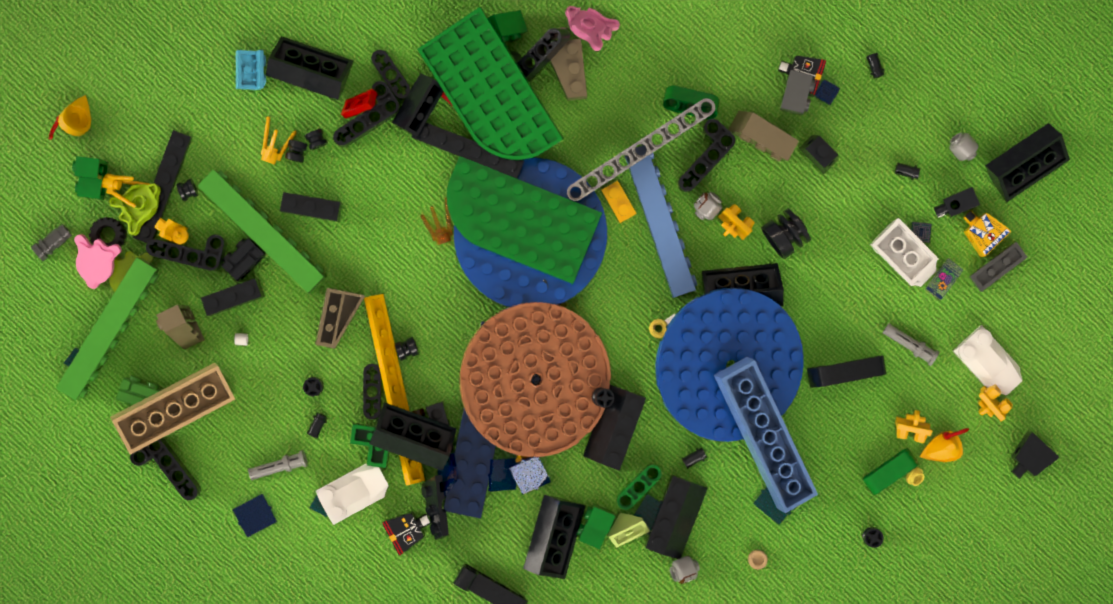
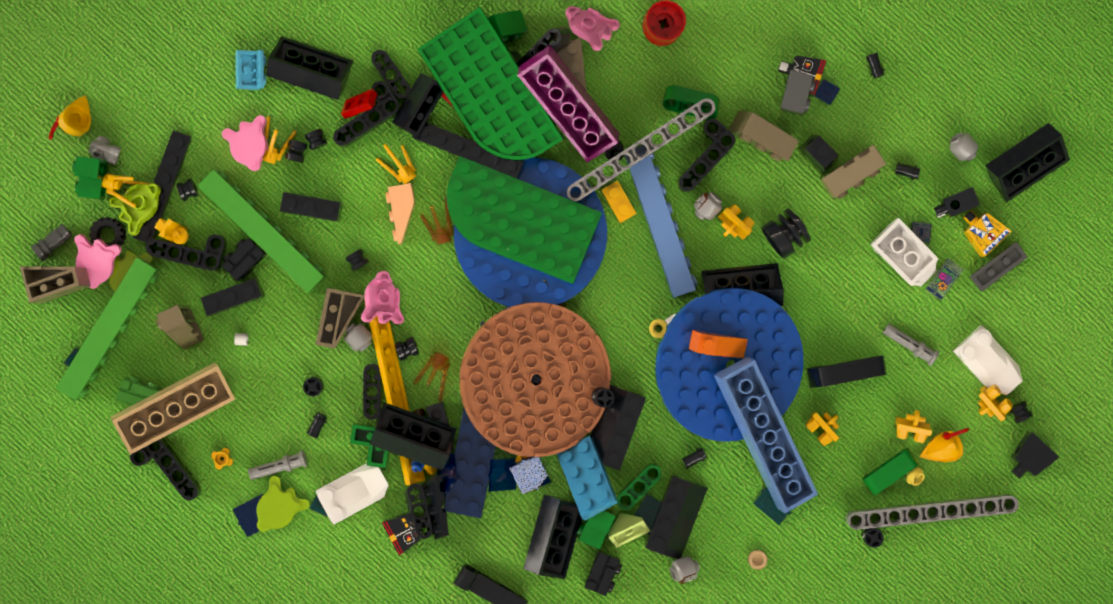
none -> dark tan wedge [20,266,91,304]
none -> light grey plate [89,136,121,165]
none -> yellow plate [211,448,233,470]
none -> bright pink tile [222,115,268,171]
none -> lime tile [257,476,309,532]
none -> light grey head [344,323,372,352]
none -> black wheel [345,249,369,272]
none -> bright pink tile [361,271,404,324]
none -> yellow plant [376,144,417,184]
none -> light nougat slope [386,183,415,245]
none -> black beam [405,484,433,540]
none -> arm [411,460,437,475]
none -> clear orange plant [413,352,450,401]
none -> magenta brick [517,45,620,163]
none -> dark azure plate [557,436,618,521]
none -> black brick [584,550,622,596]
none -> black wheel [605,141,624,160]
none -> red wheel [642,0,686,46]
none -> orange slope [689,330,748,358]
none -> yellow hips [805,412,839,446]
none -> dark tan wedge [820,145,886,199]
none -> light grey beam [845,494,1019,530]
none -> black wheel [1009,401,1033,423]

